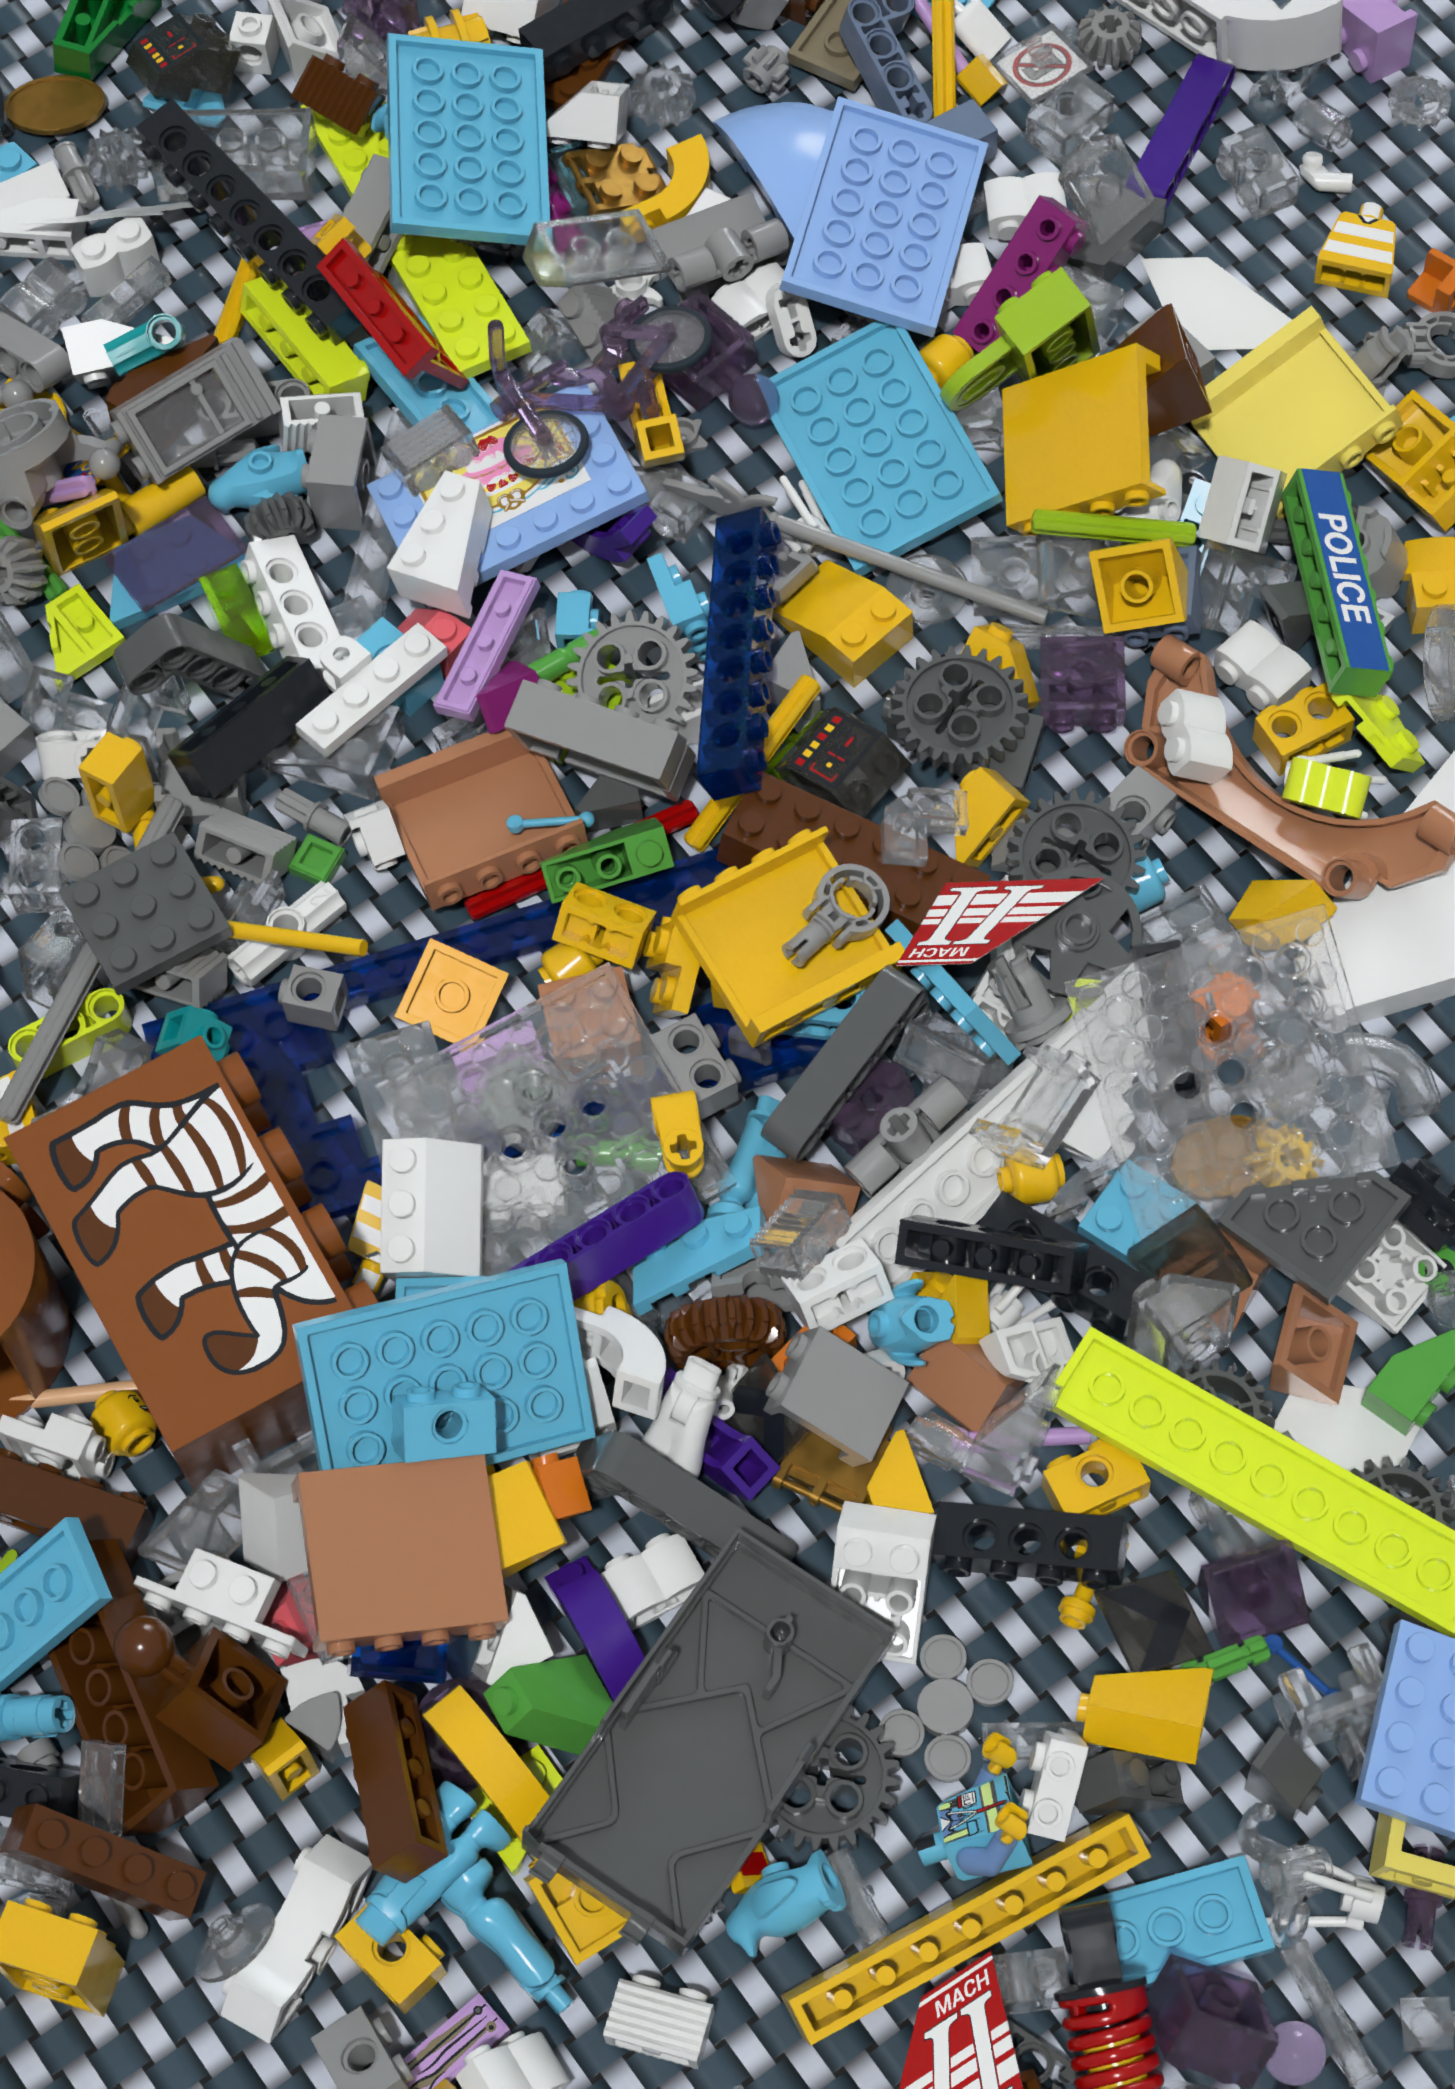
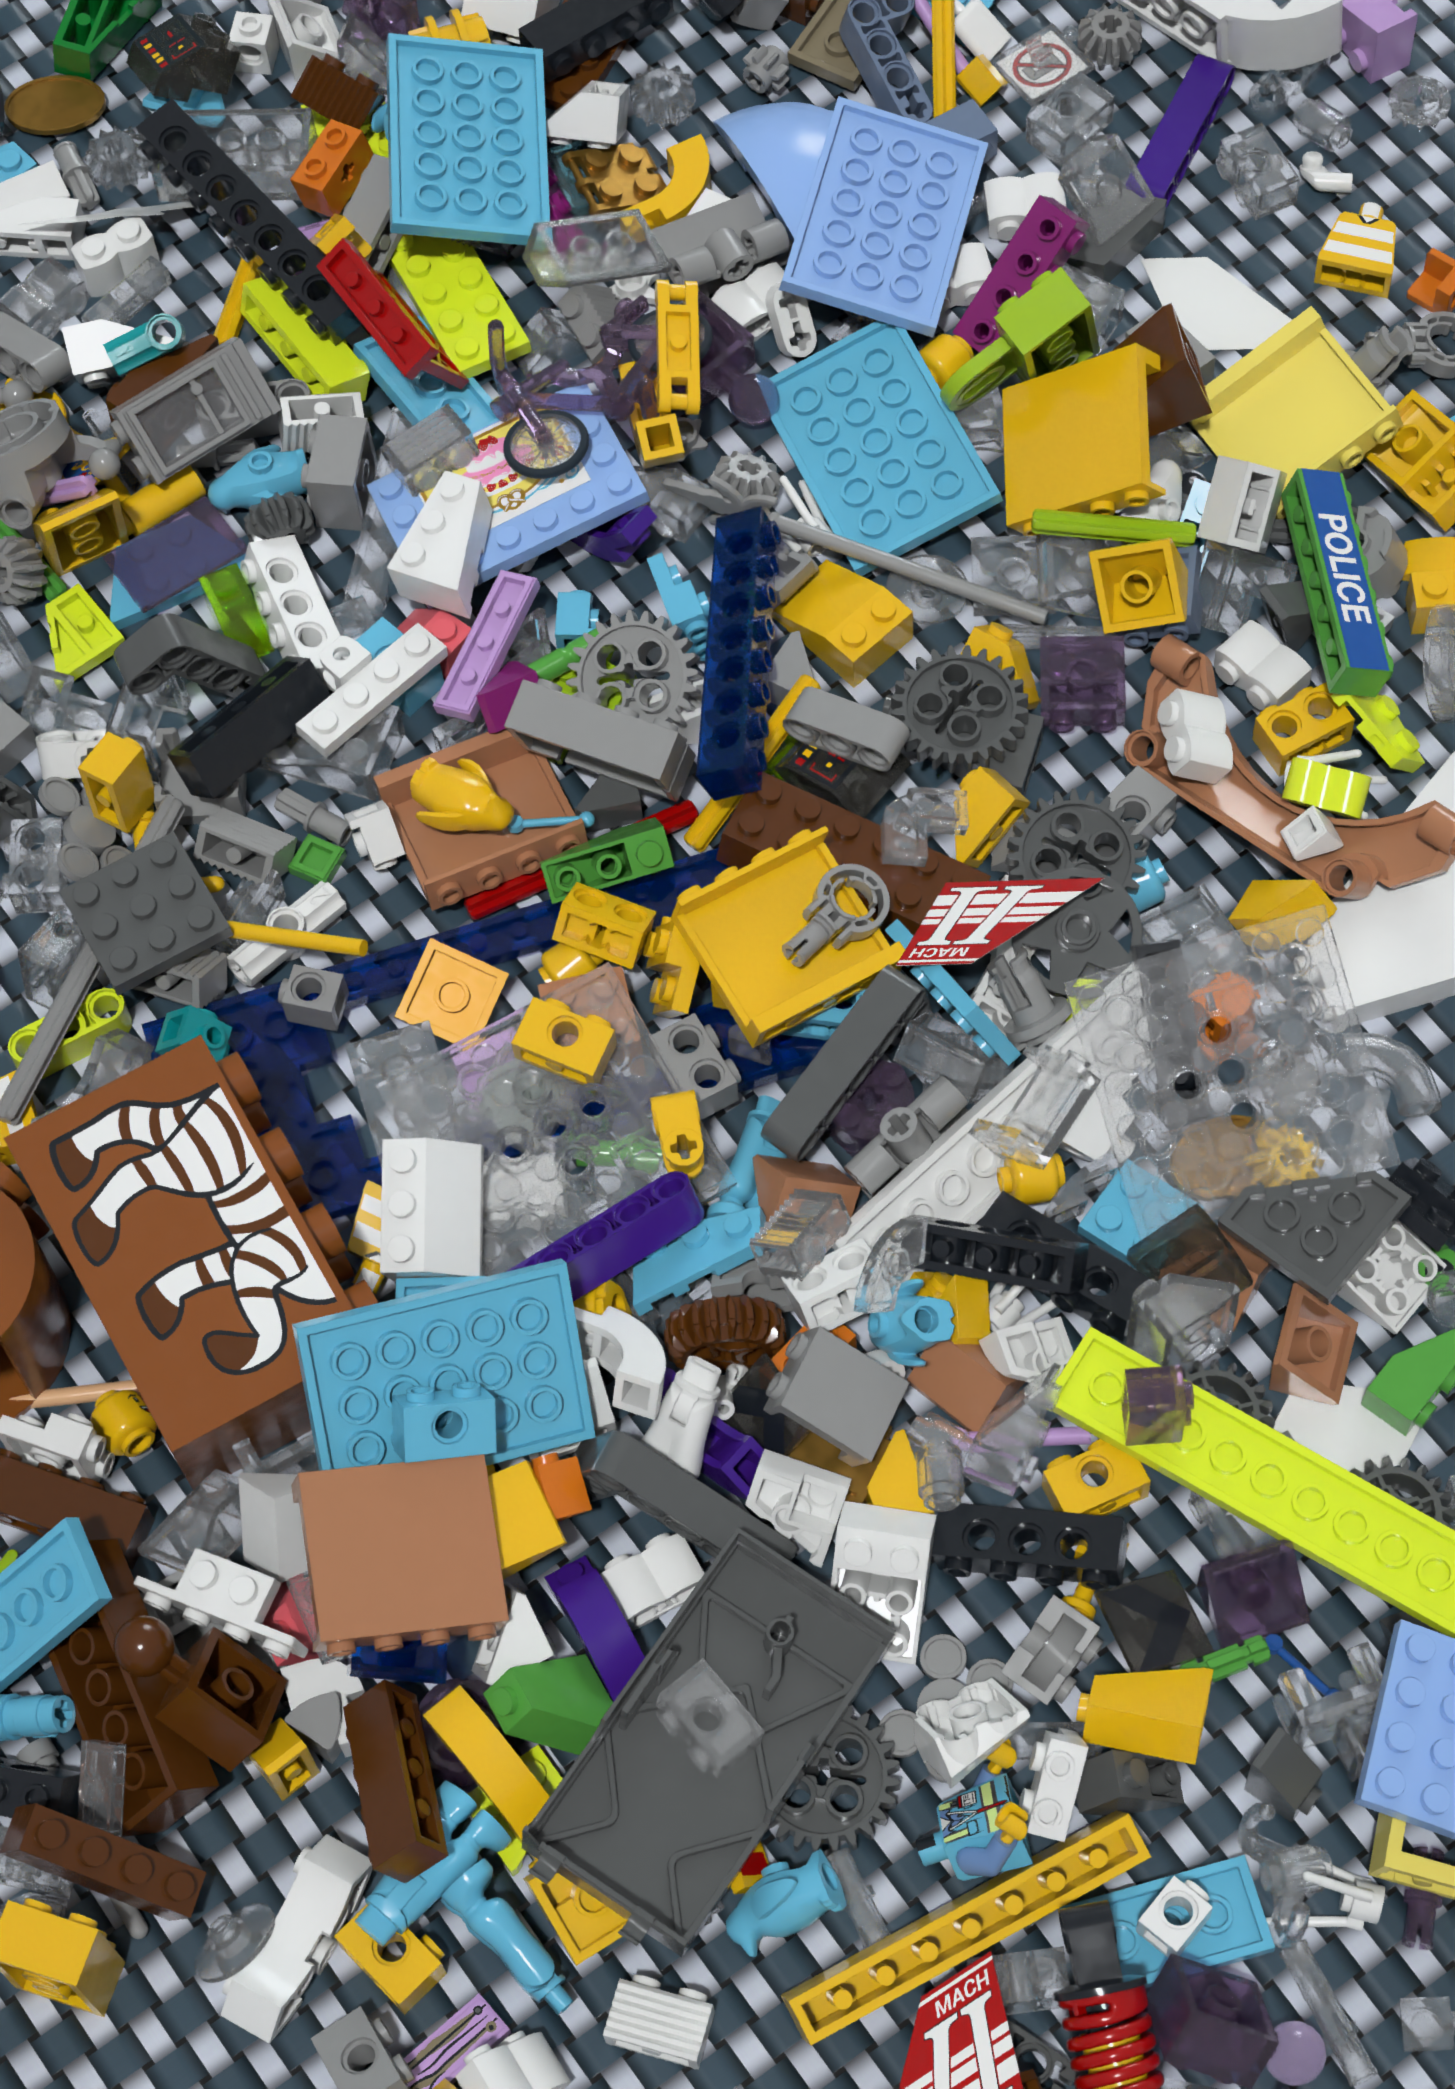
none -> orange brick [290,119,373,217]
none -> yellow animal [410,757,514,831]
none -> yellow brick [511,997,617,1090]
none -> yellow plate [655,279,700,415]
none -> clear brick [656,1658,765,1779]
none -> light grey gear [711,451,781,511]
none -> white slope [745,1449,852,1568]
none -> light grey beam [783,687,910,772]
none -> clear tile [854,1216,928,1314]
none -> white slope [914,1678,1030,1789]
none -> clear brick [916,1439,965,1512]
none -> light grey cylinder [1000,1595,1104,1705]
none -> brick [1121,1365,1194,1446]
none -> white brick [1136,1876,1213,1962]
none -> white slope [1280,805,1344,861]

